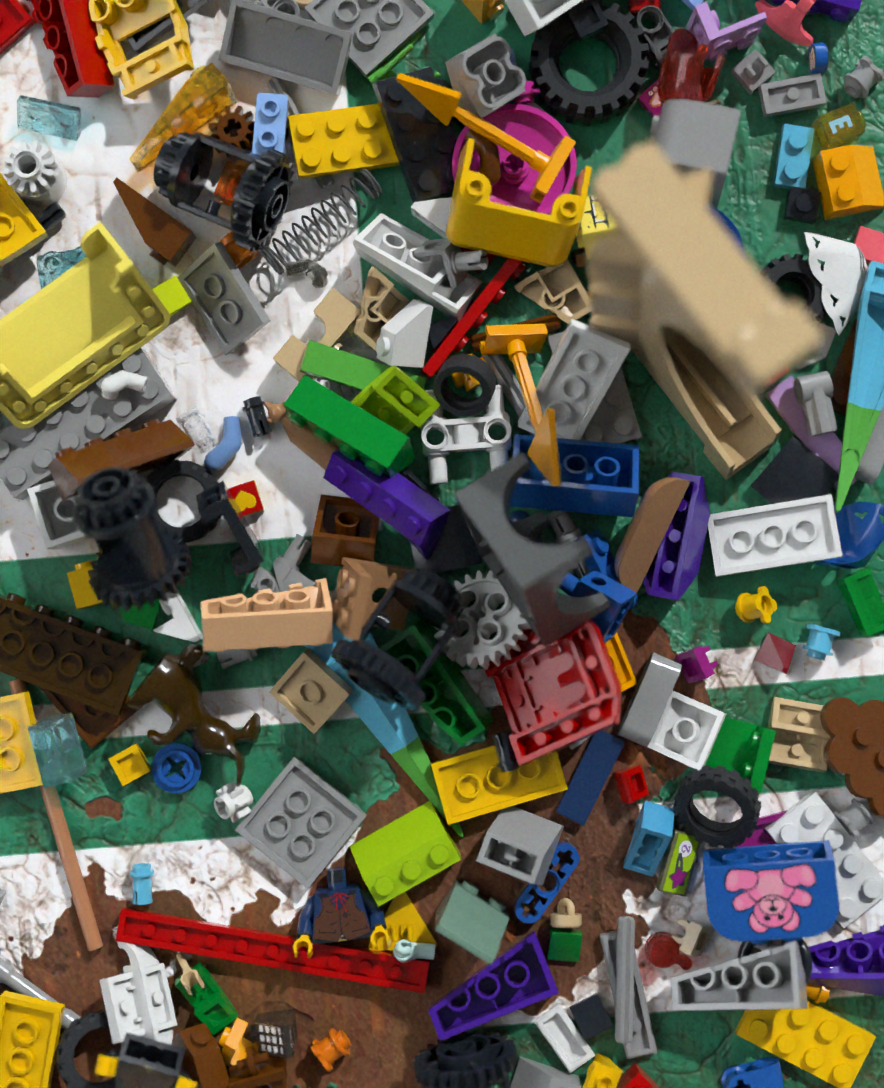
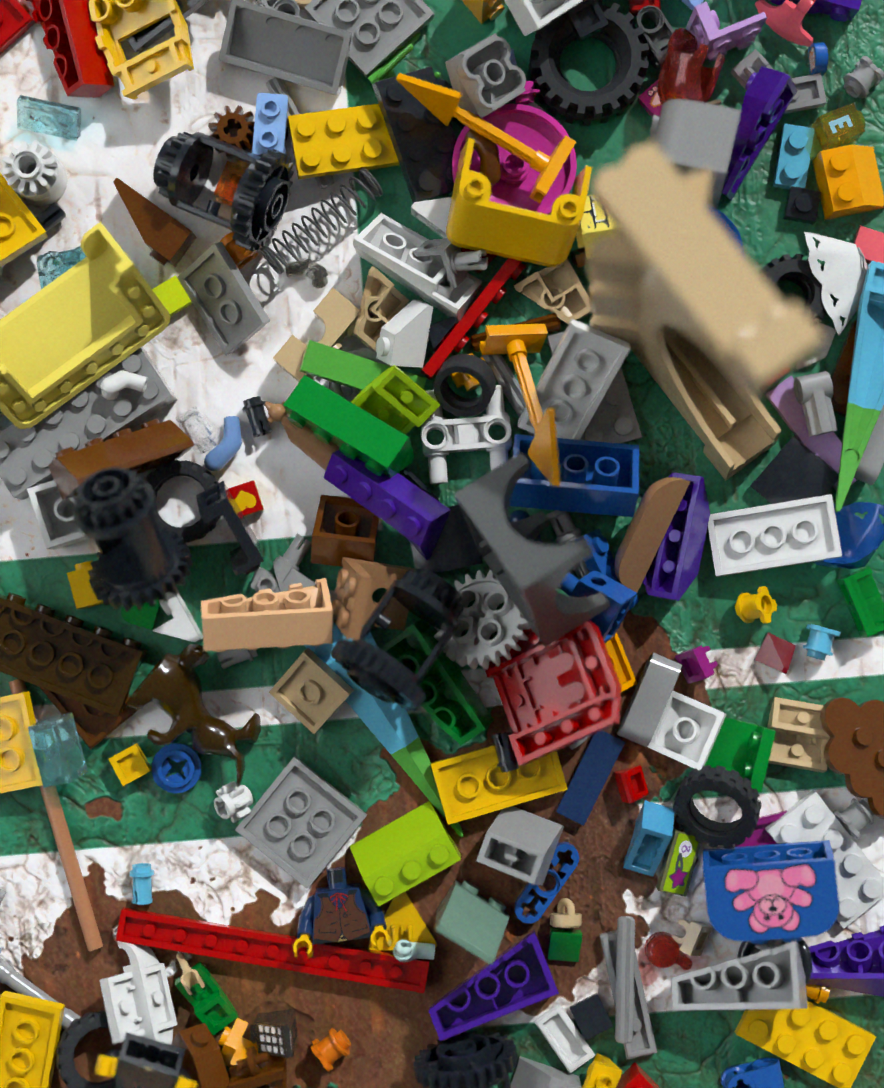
clear yellow wedge [129,63,237,172] -> none
none -> dark purple wedge [722,66,798,201]

